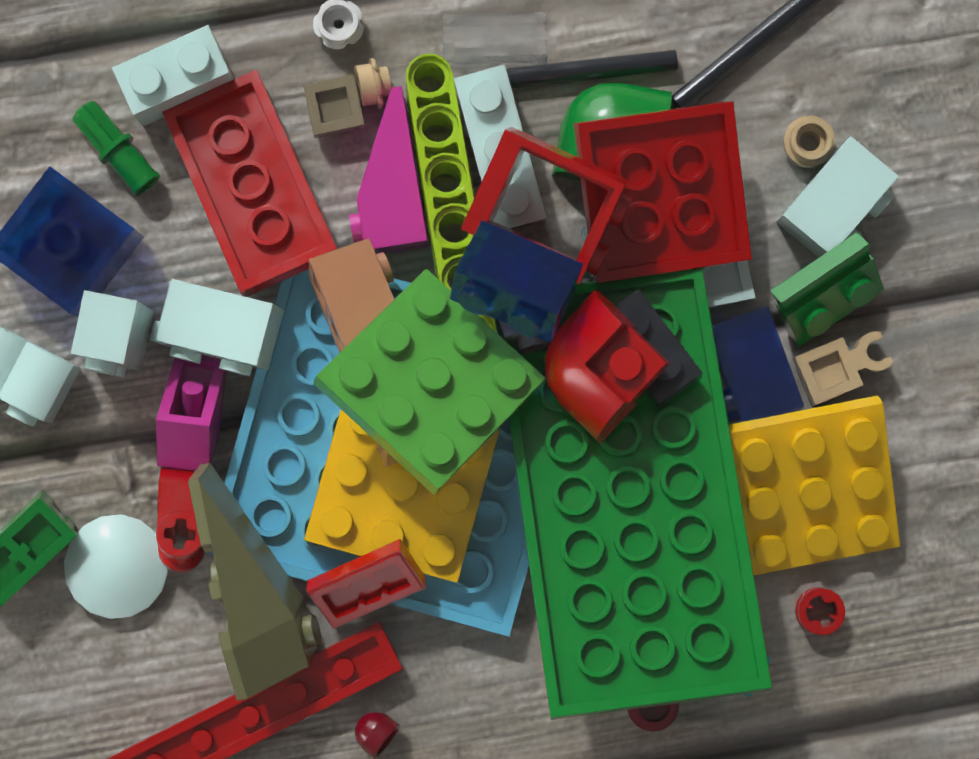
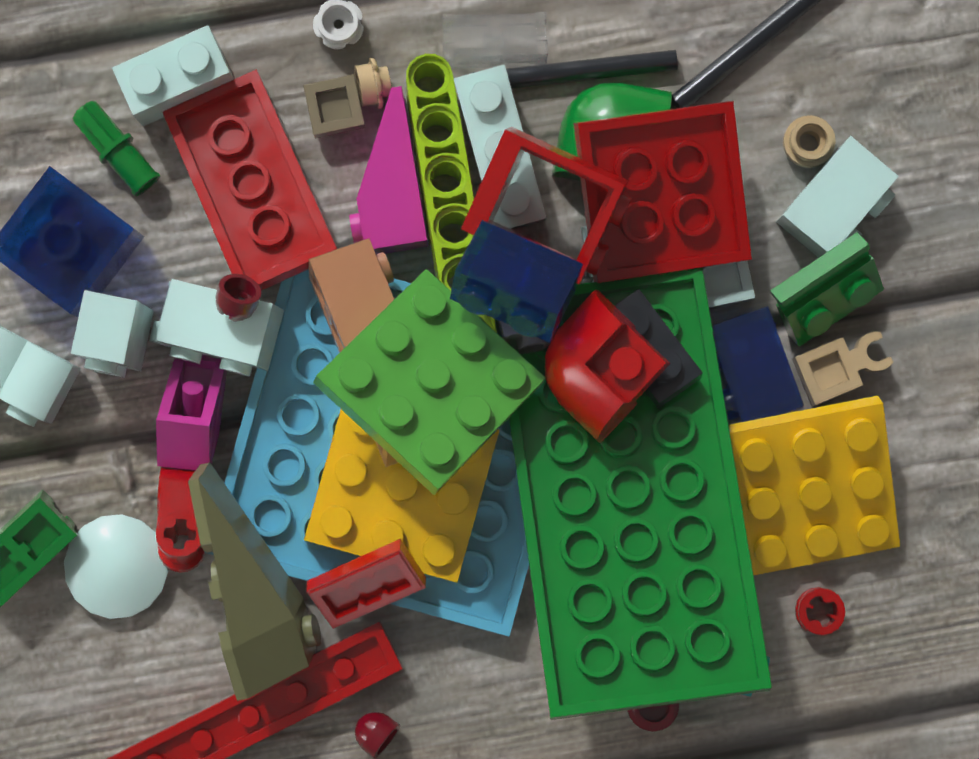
none -> dark red hinge [215,274,261,322]

